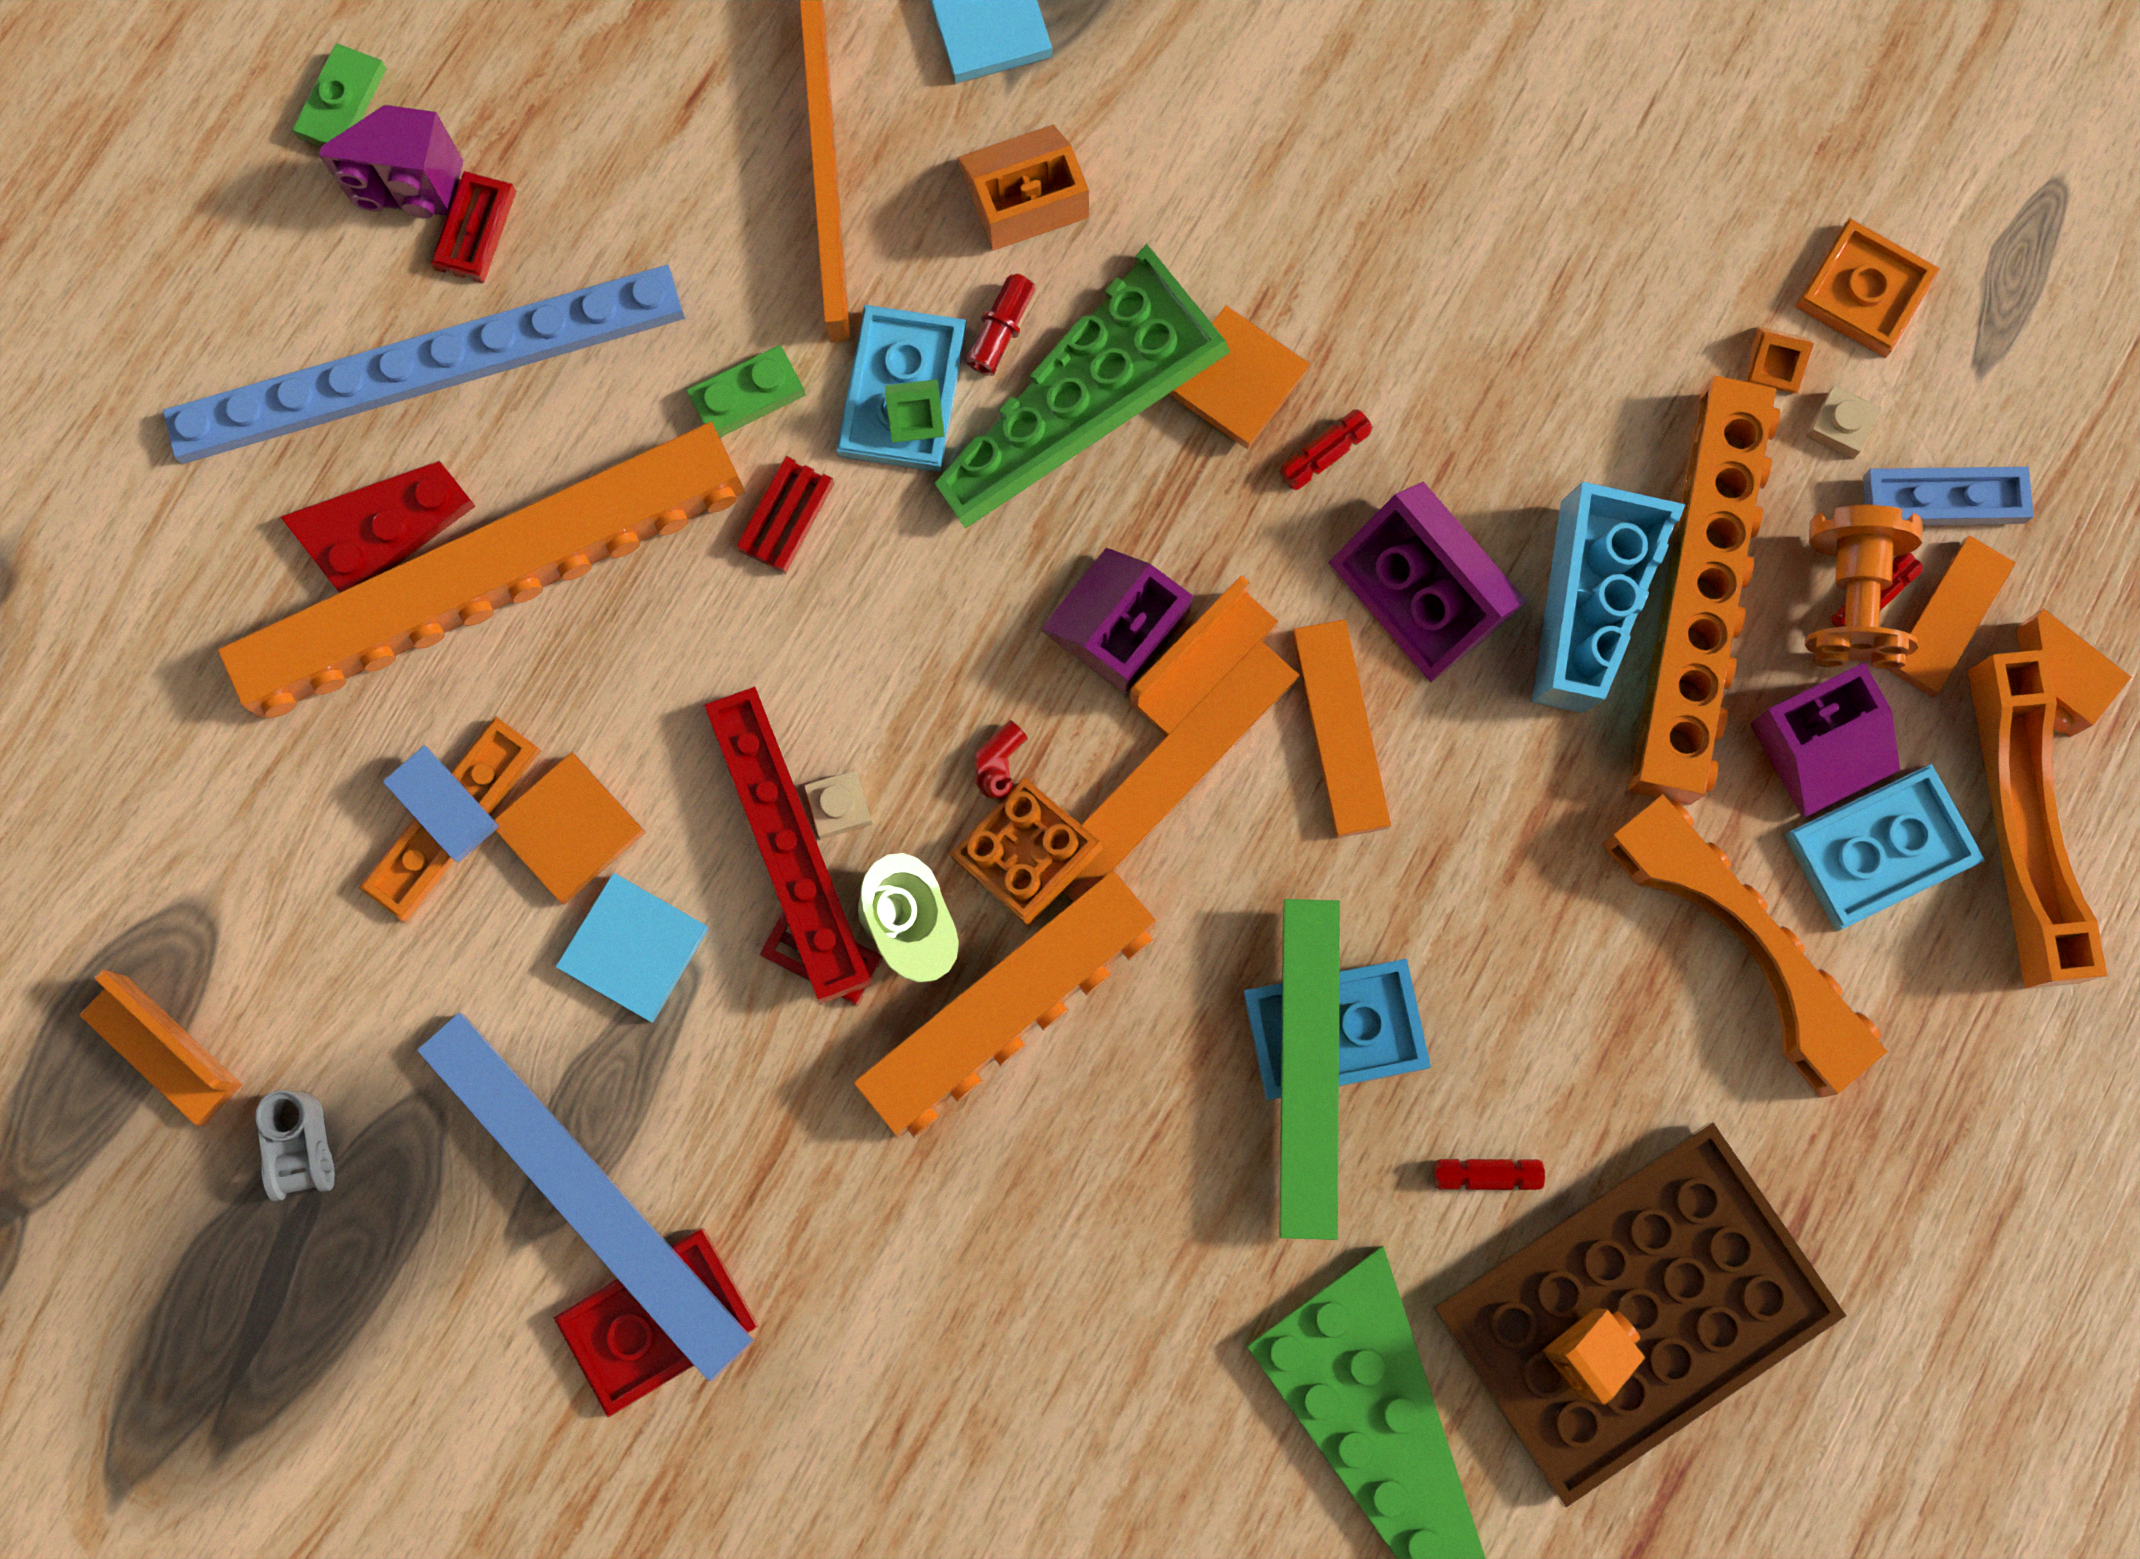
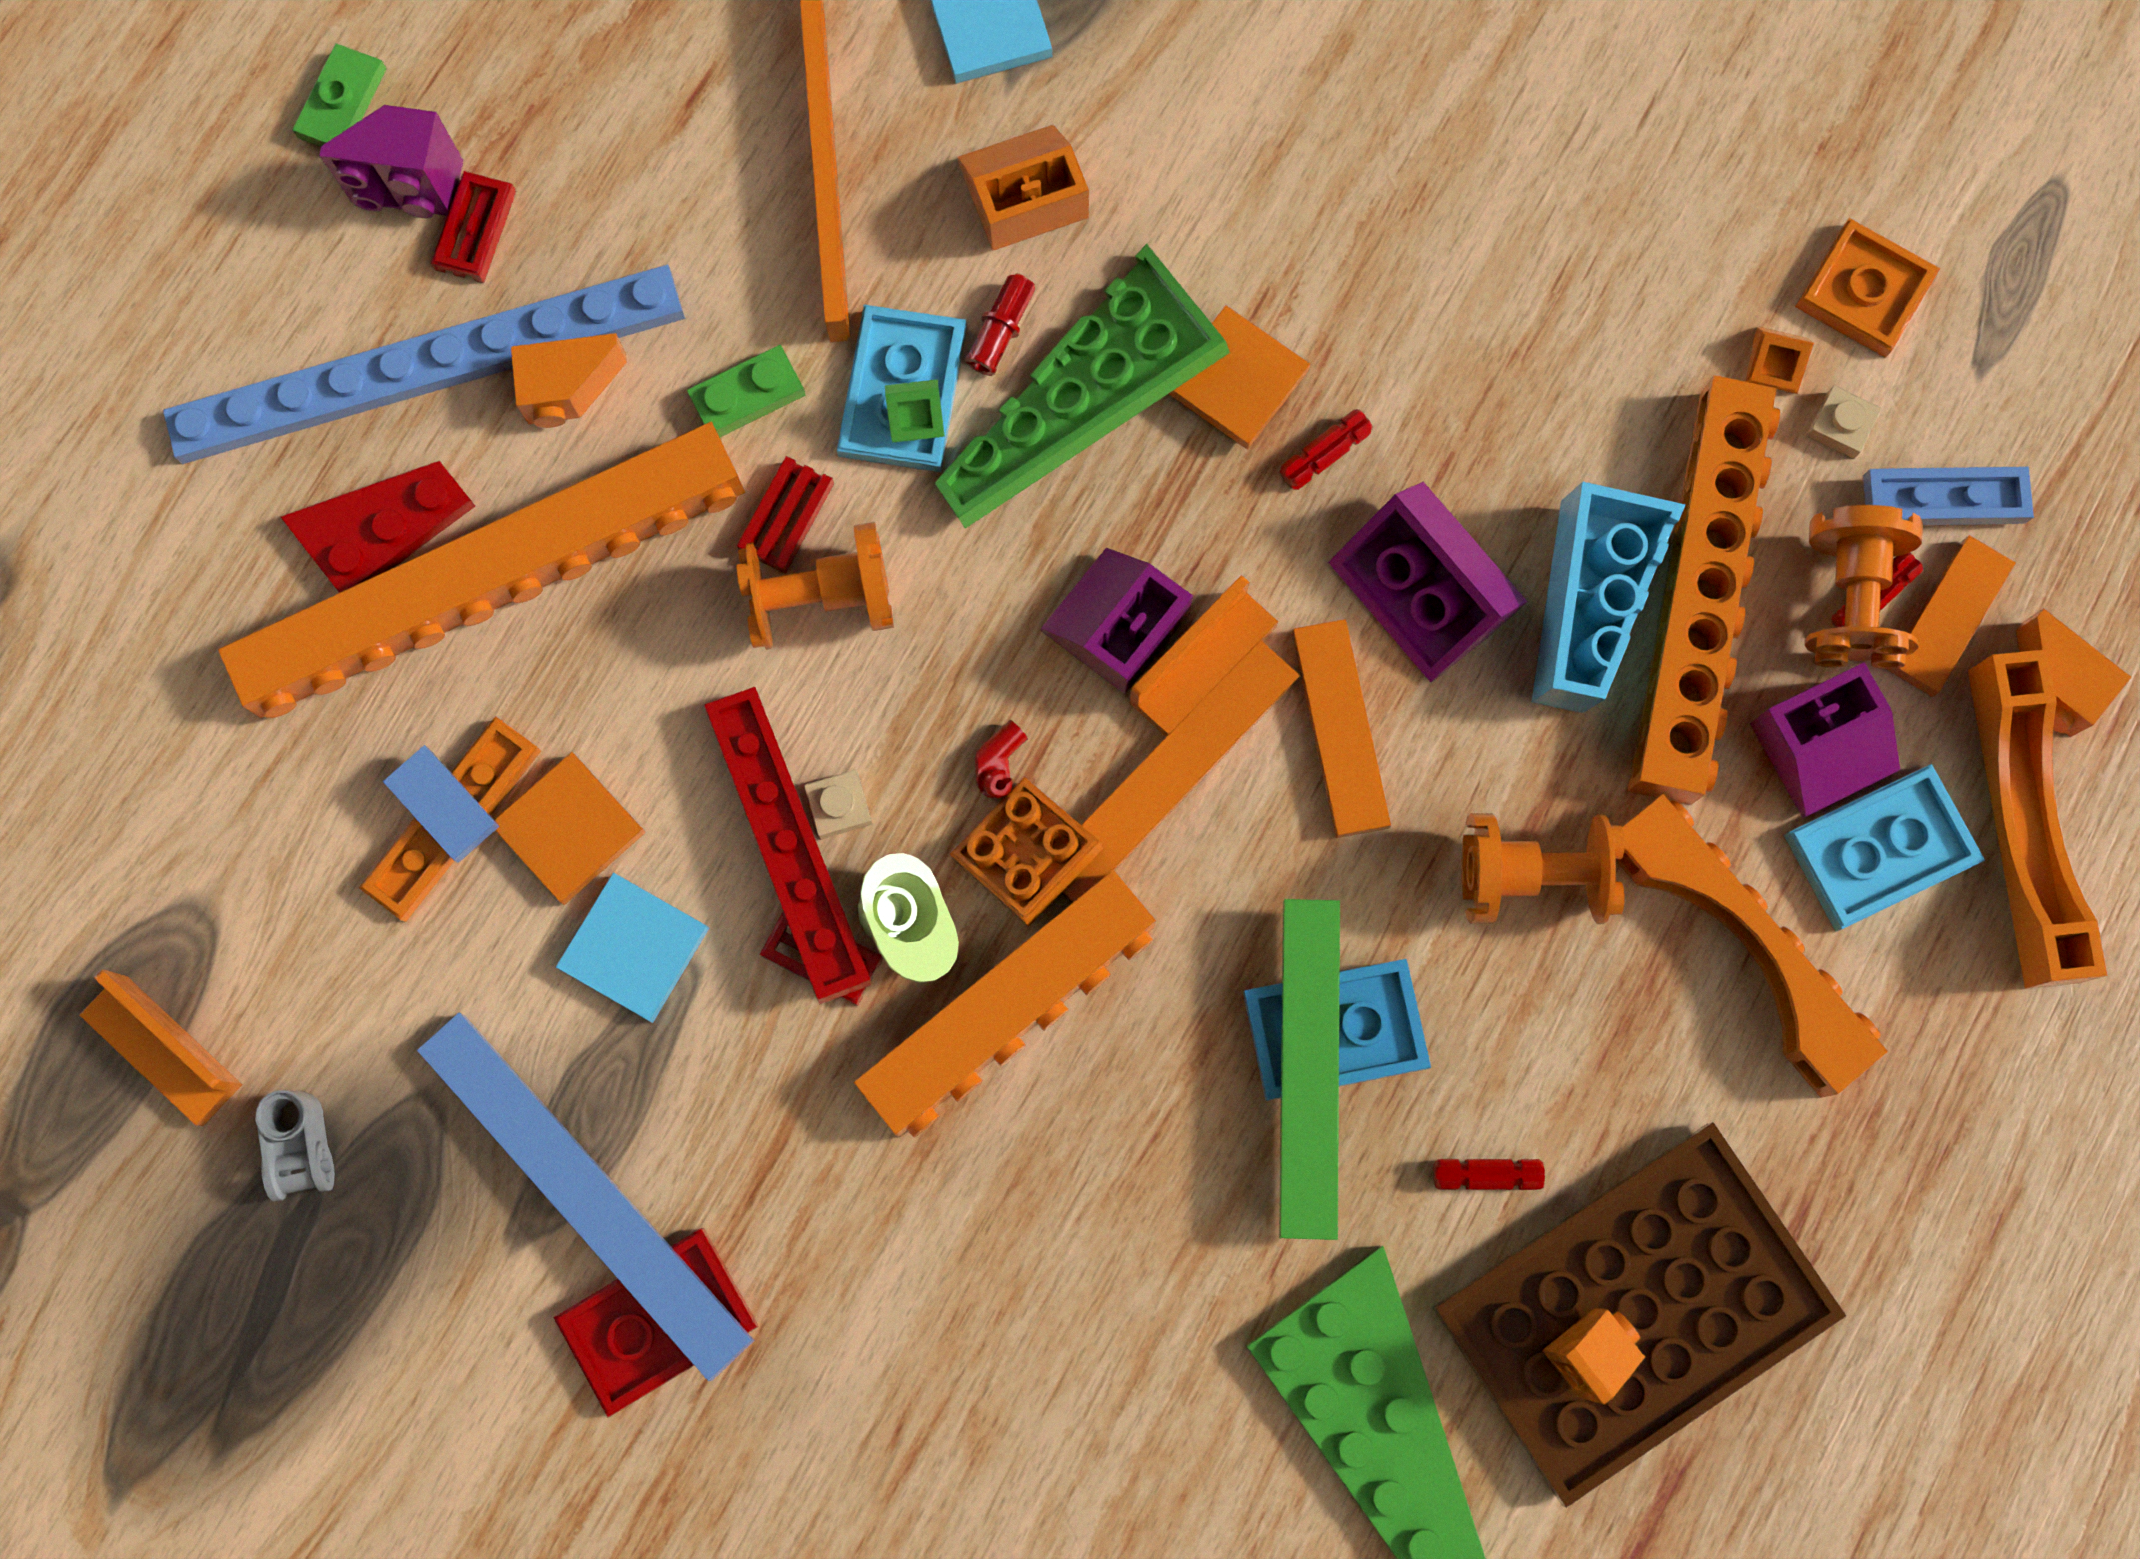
none -> orange slope [511,333,627,428]
none -> orange piece [736,522,894,650]
none -> orange piece [1461,813,1625,925]

